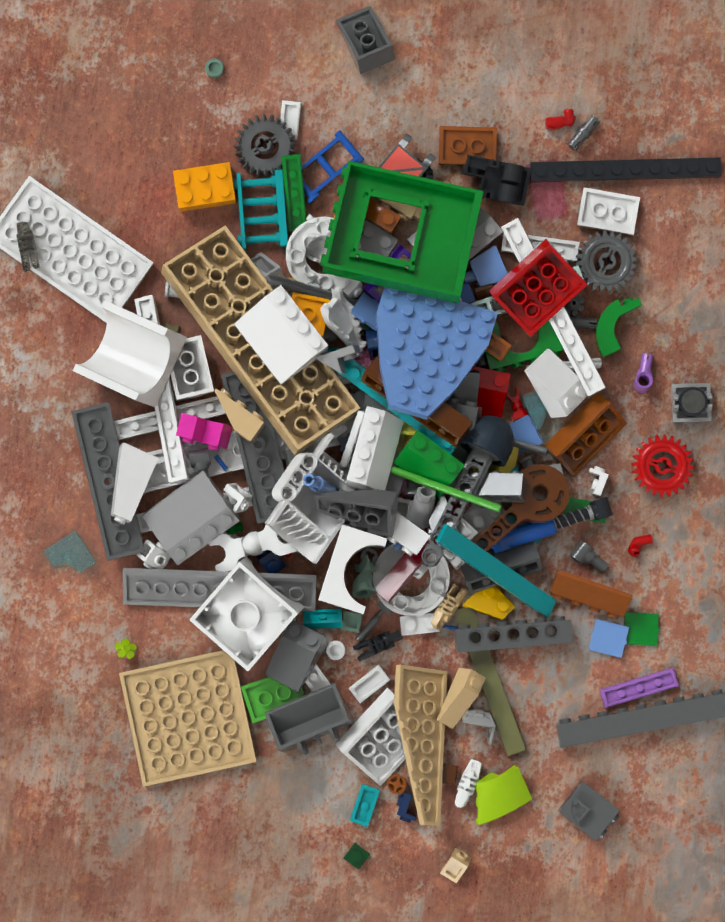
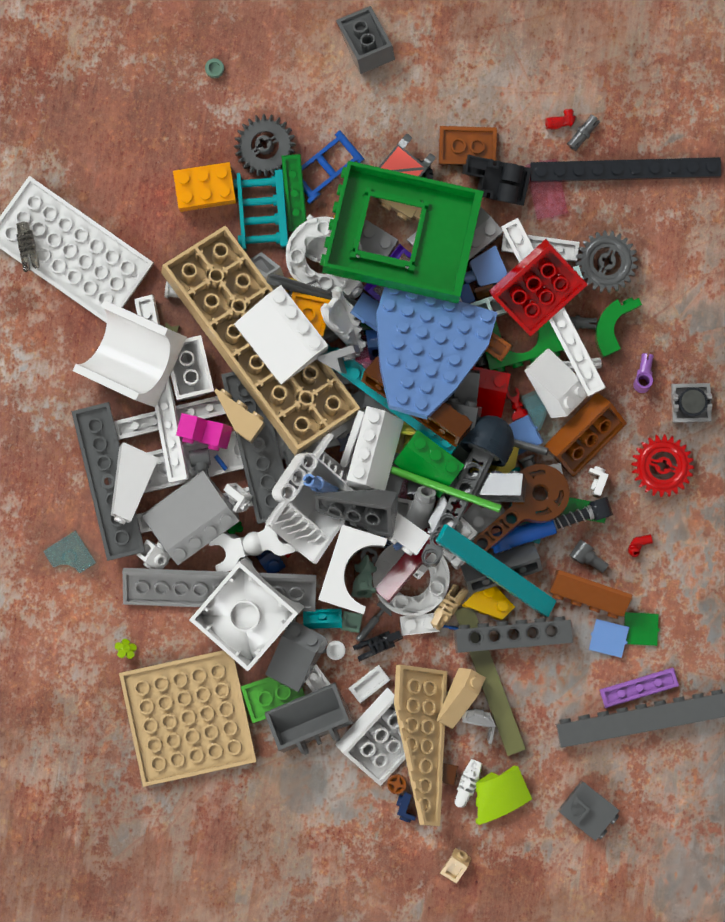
white tile [280,100,301,141] -> none
dark green plate [343,842,370,870] -> none
teal plate [349,784,380,827] -> none
dark orange slope [365,199,401,235] -> none
dark grey plant [564,294,585,317] -> none
white plate [577,187,640,236] -> none

